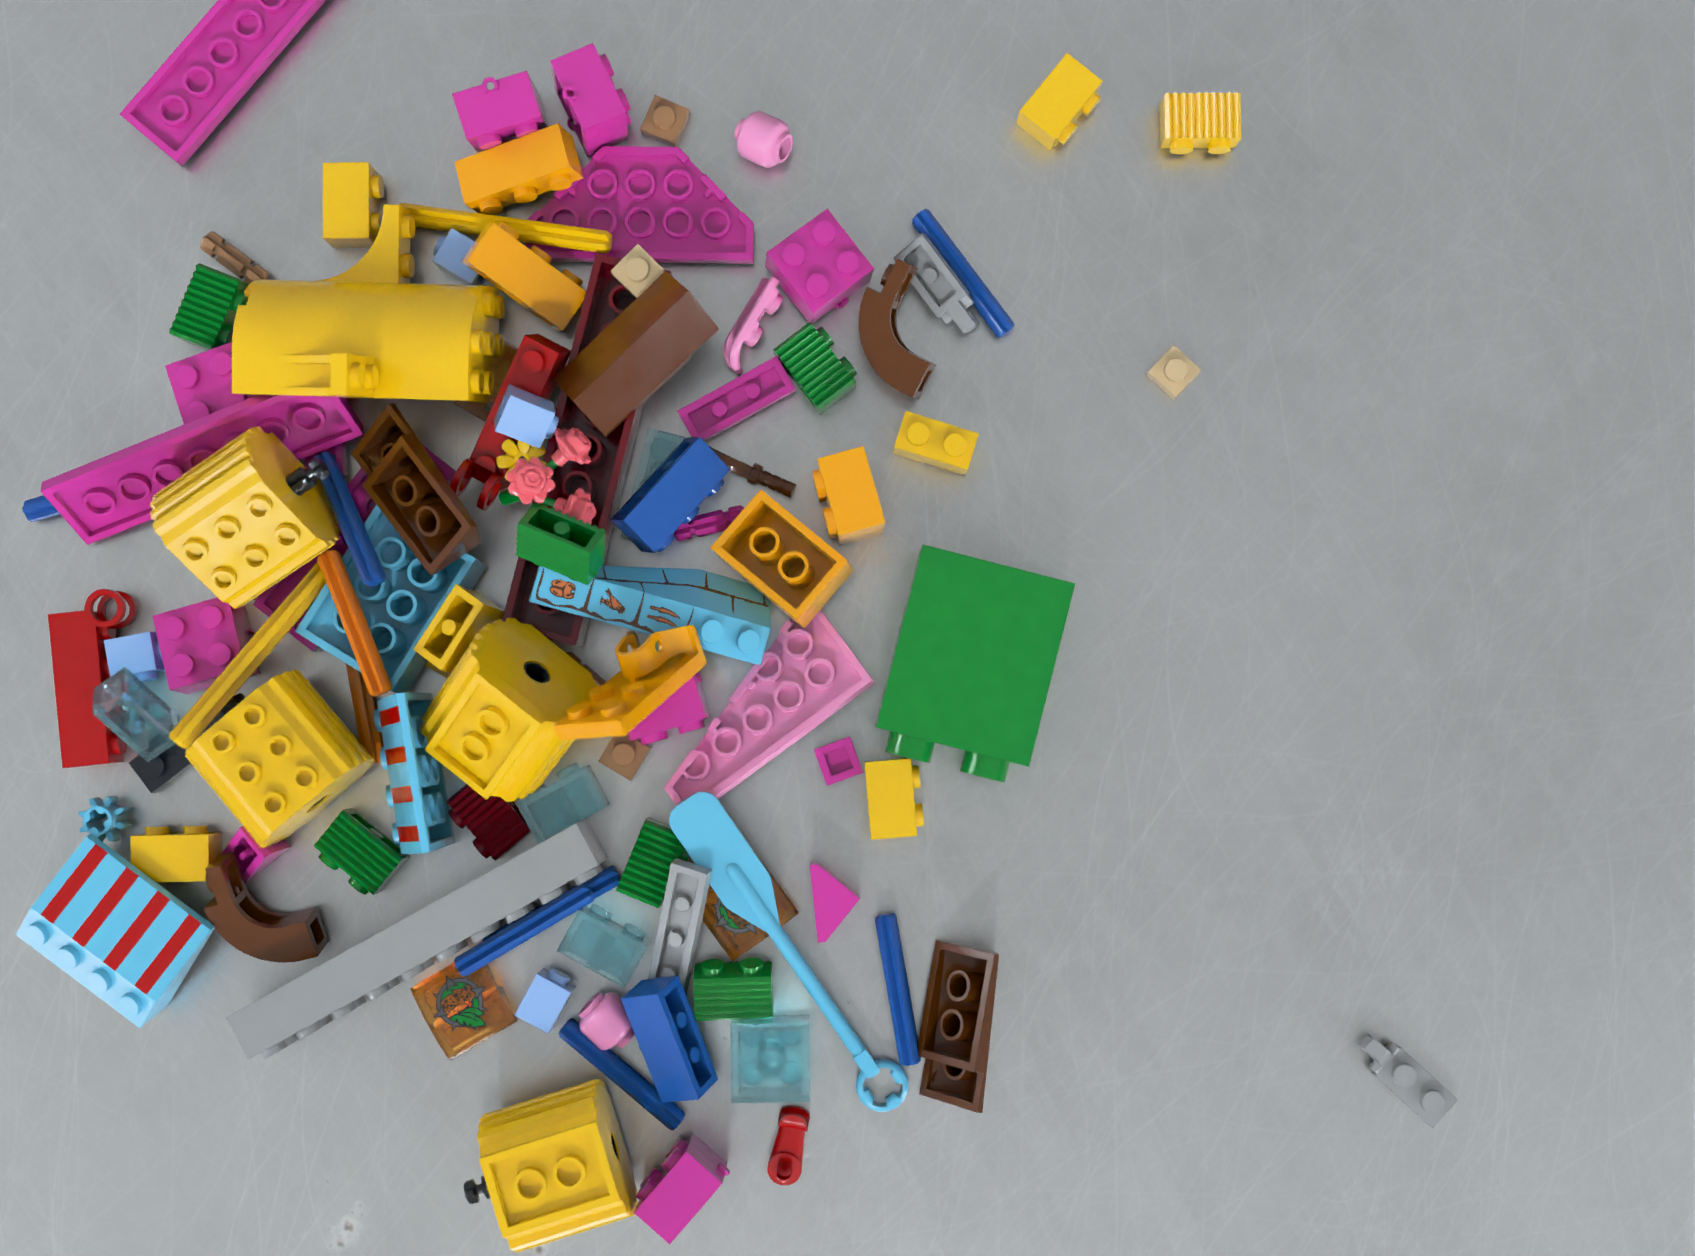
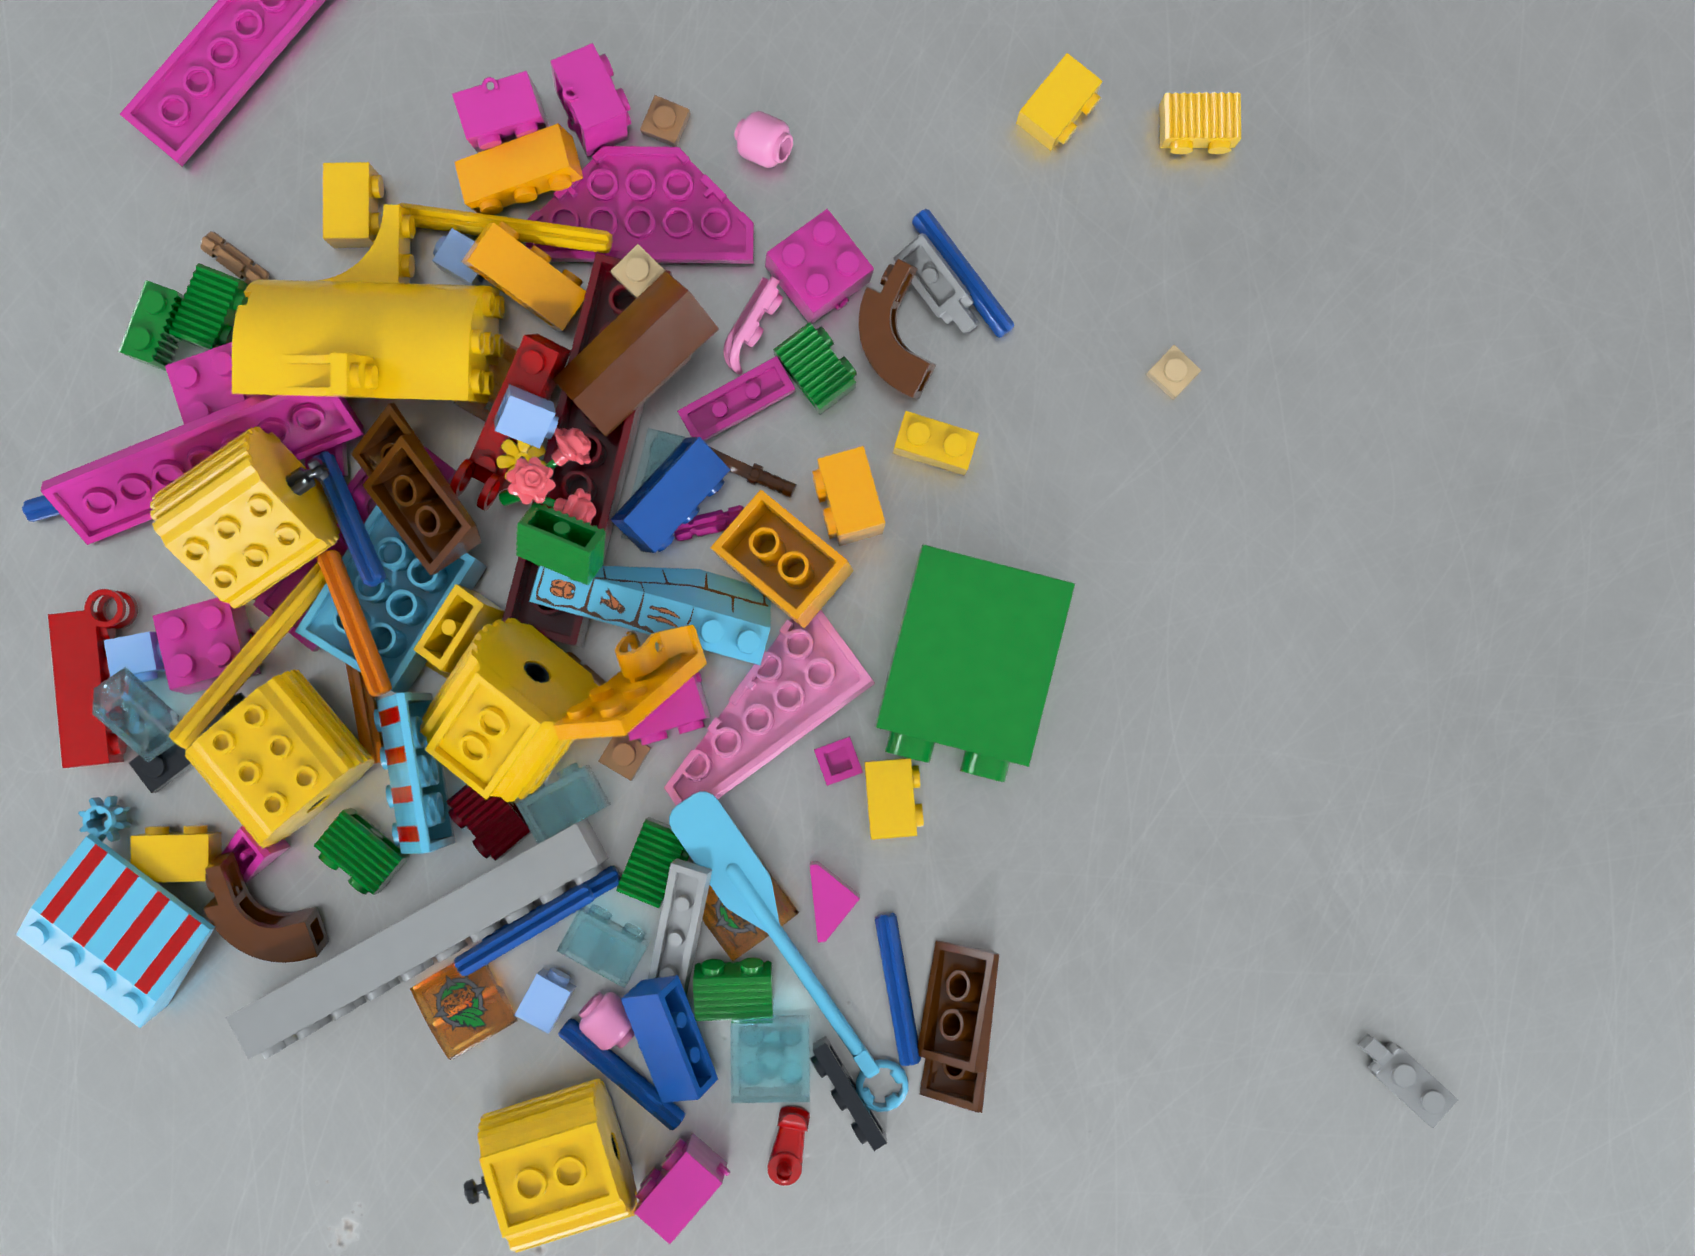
none -> green brick [118,280,184,371]
none -> black plate [810,1036,887,1151]

